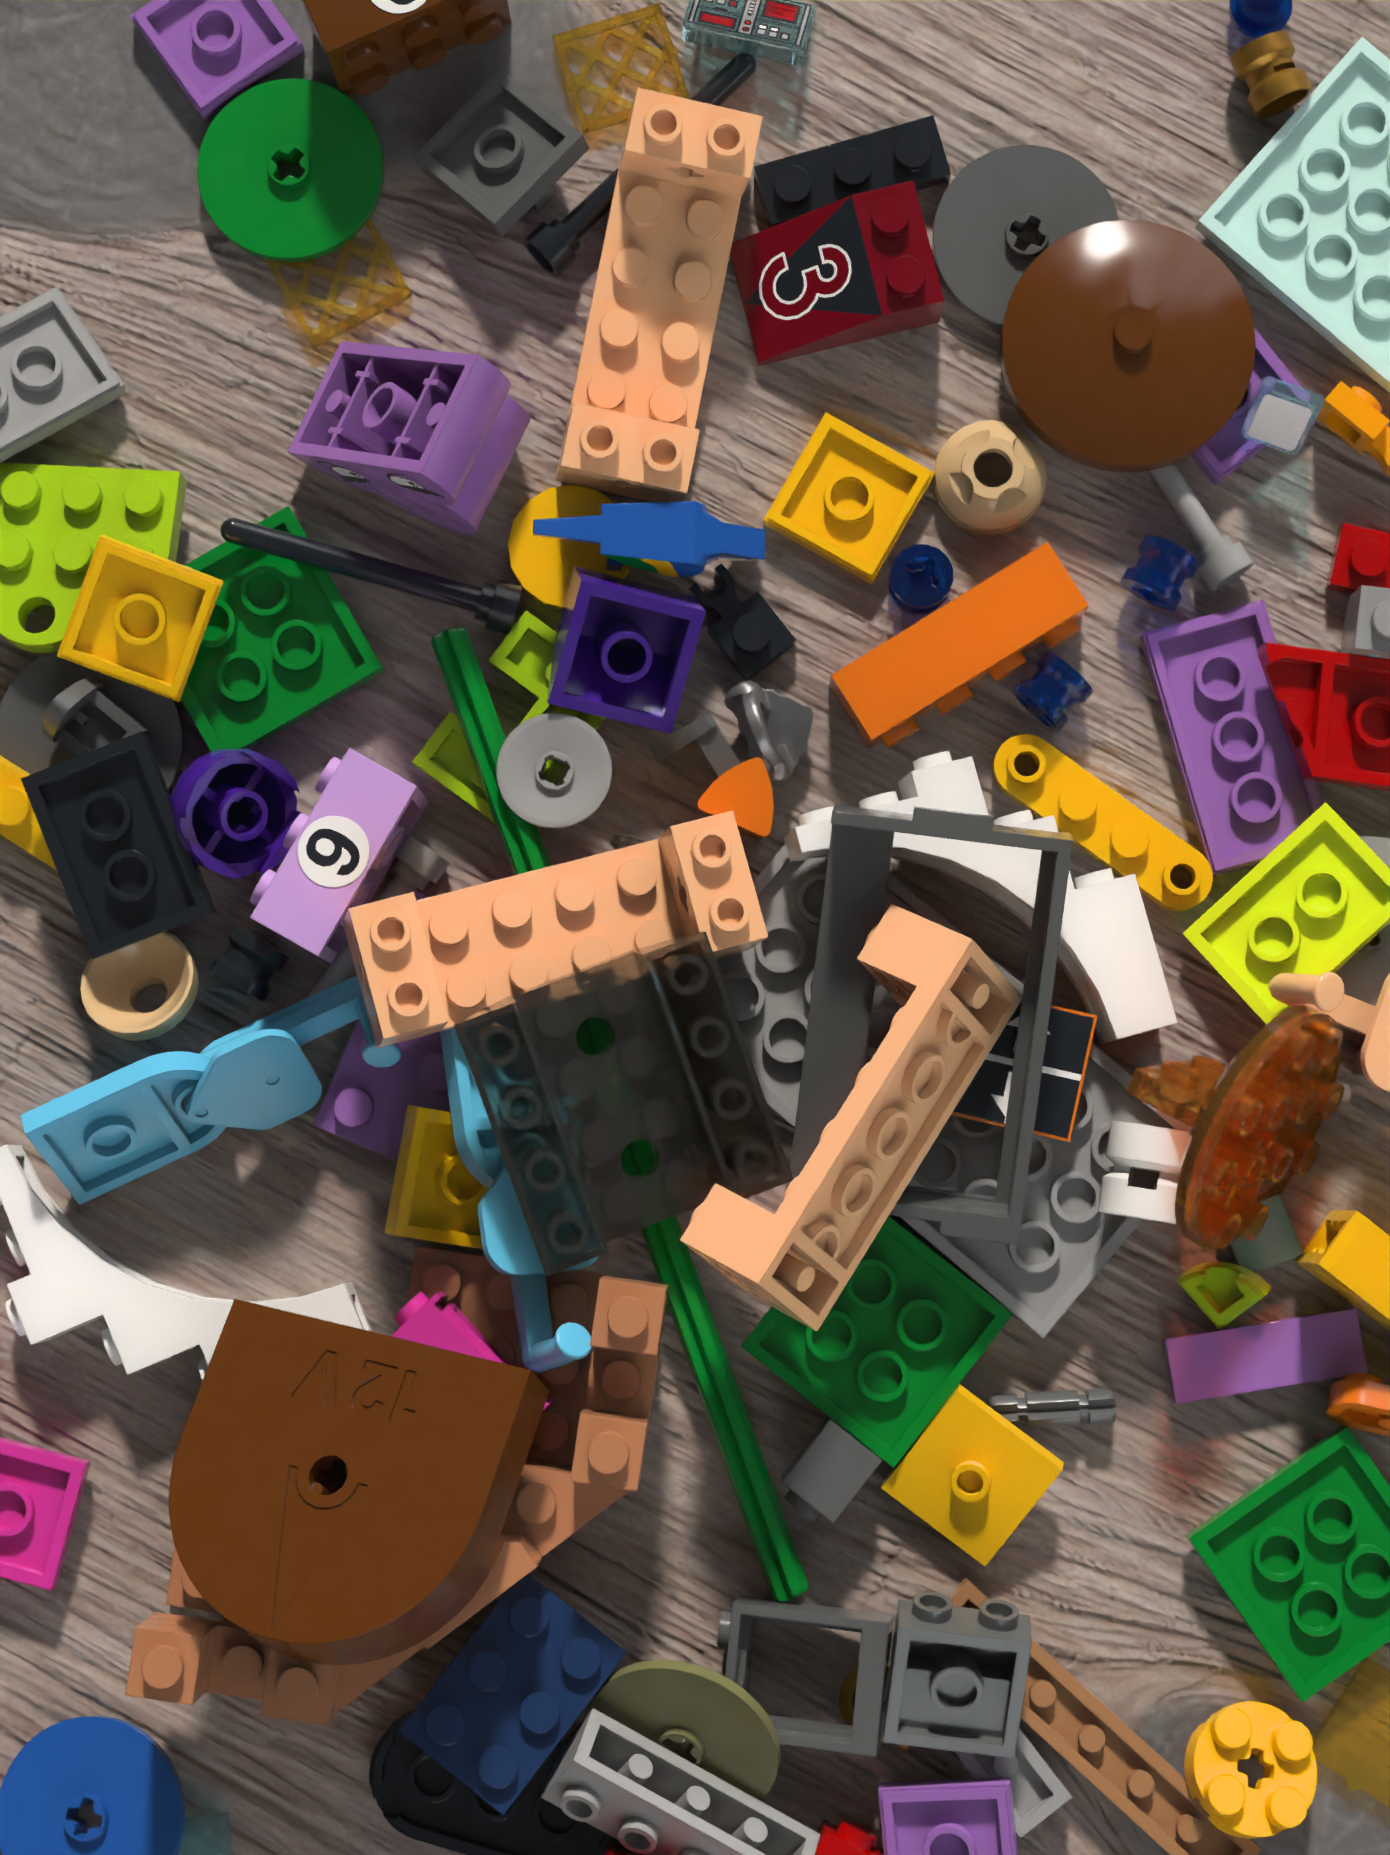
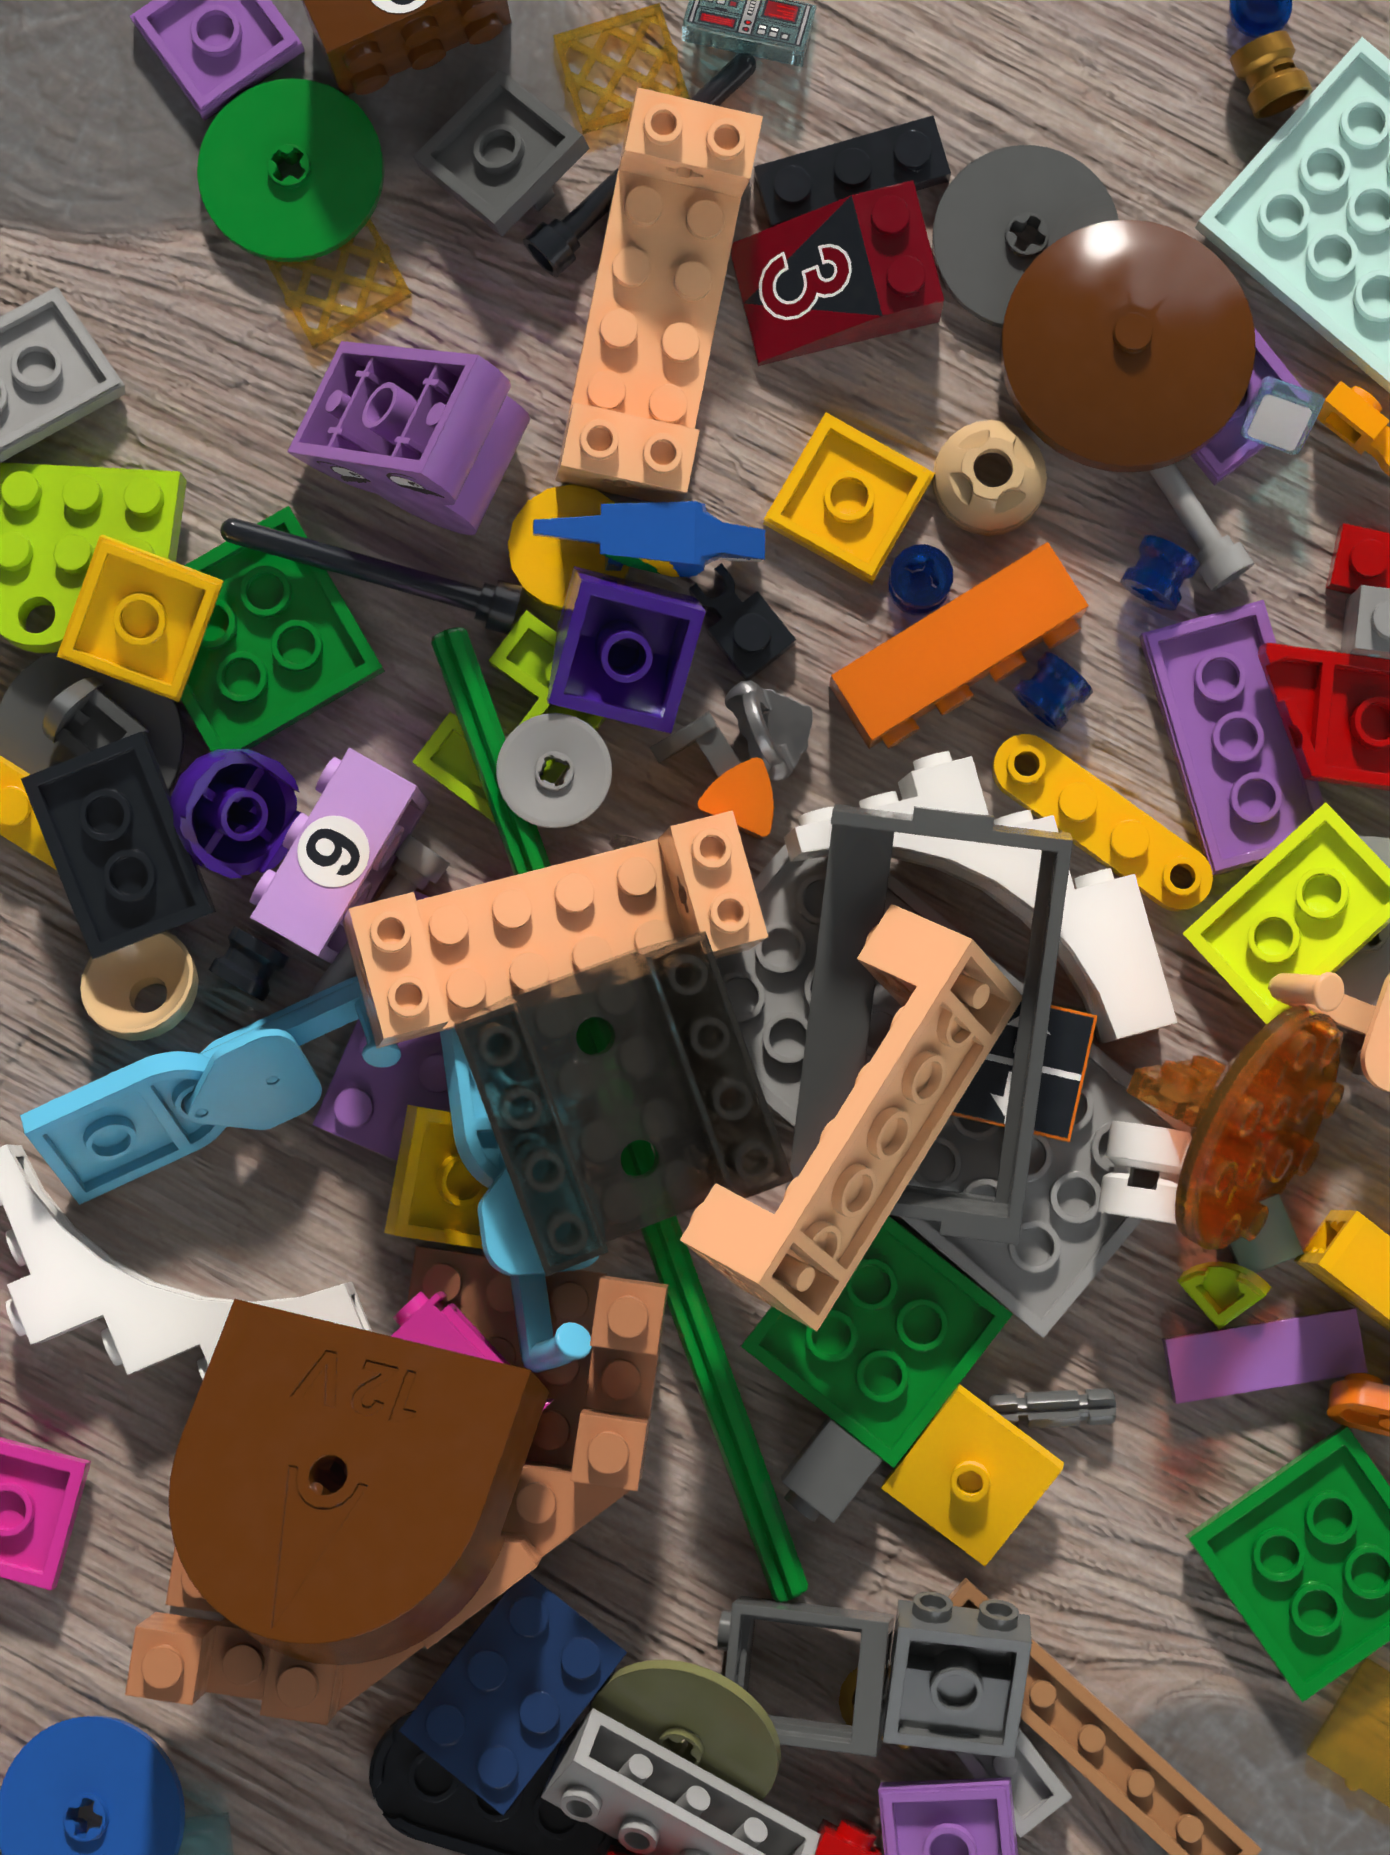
yellow plate [1184,1701,1317,1839] -> none

